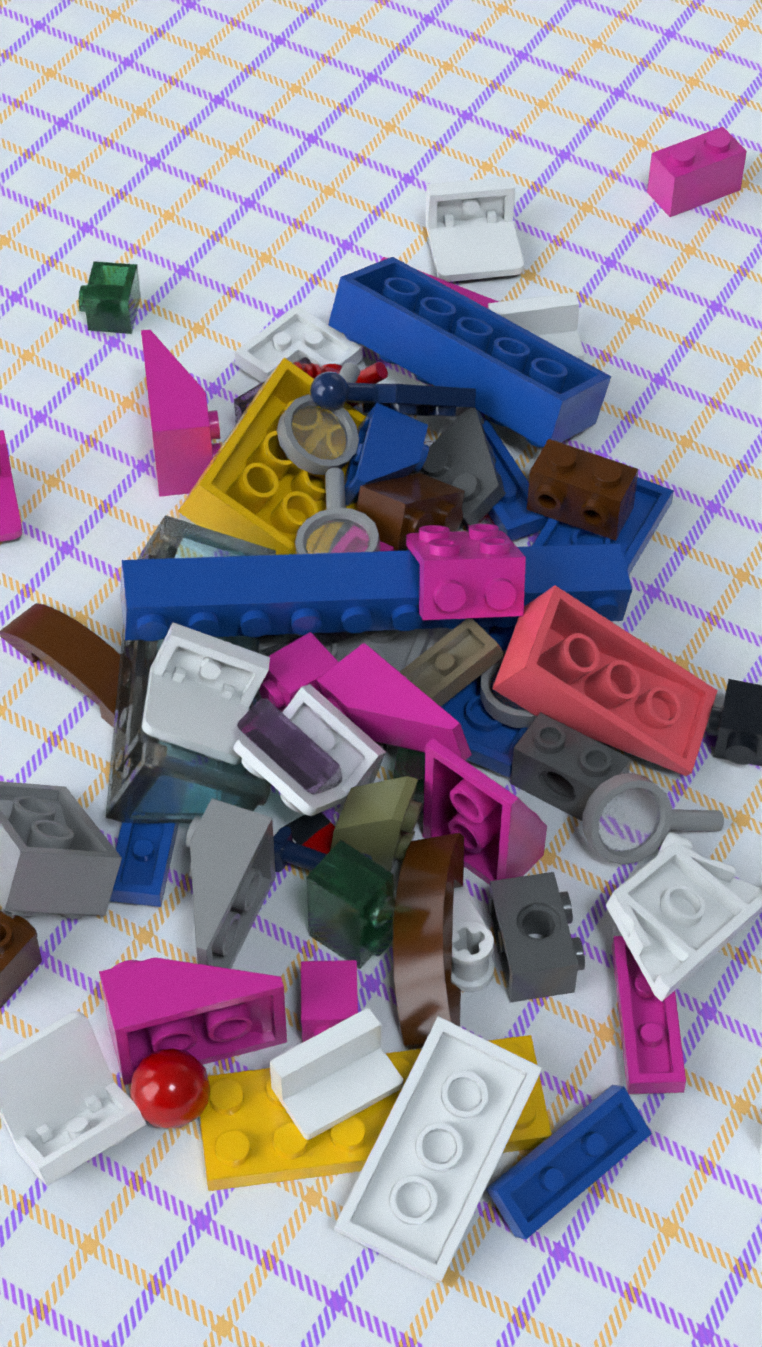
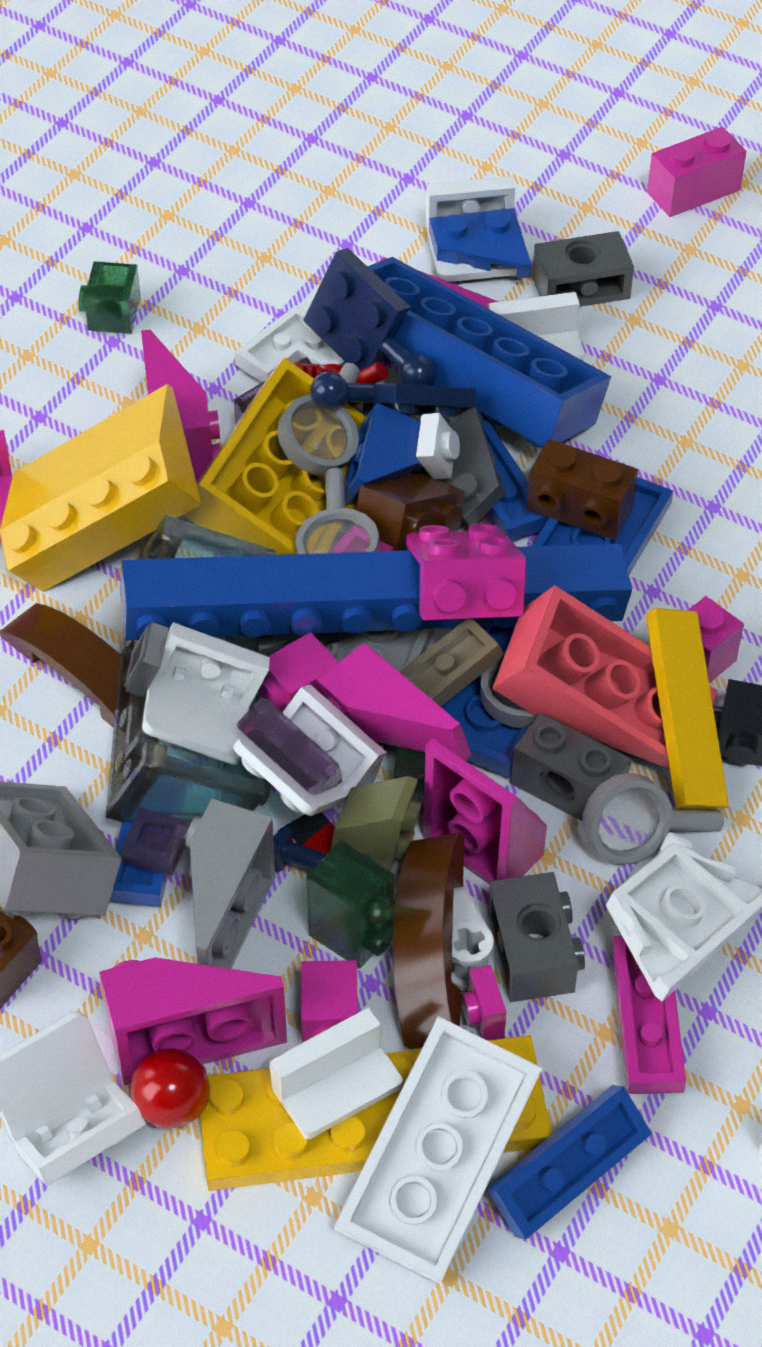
none -> yellow slope [0,384,202,592]
none -> clear purple plate [120,808,190,876]
none -> flat silver tile [125,622,169,697]
none -> dark blue plate [303,248,436,386]
none -> white plate [416,413,460,479]
none -> blue wing [429,208,532,278]
none -> dark pink plate [461,965,507,1041]
none -> dark grey brick [532,231,634,307]
none -> yellow tile [645,608,729,811]
none -> dark pink brick [687,596,744,684]

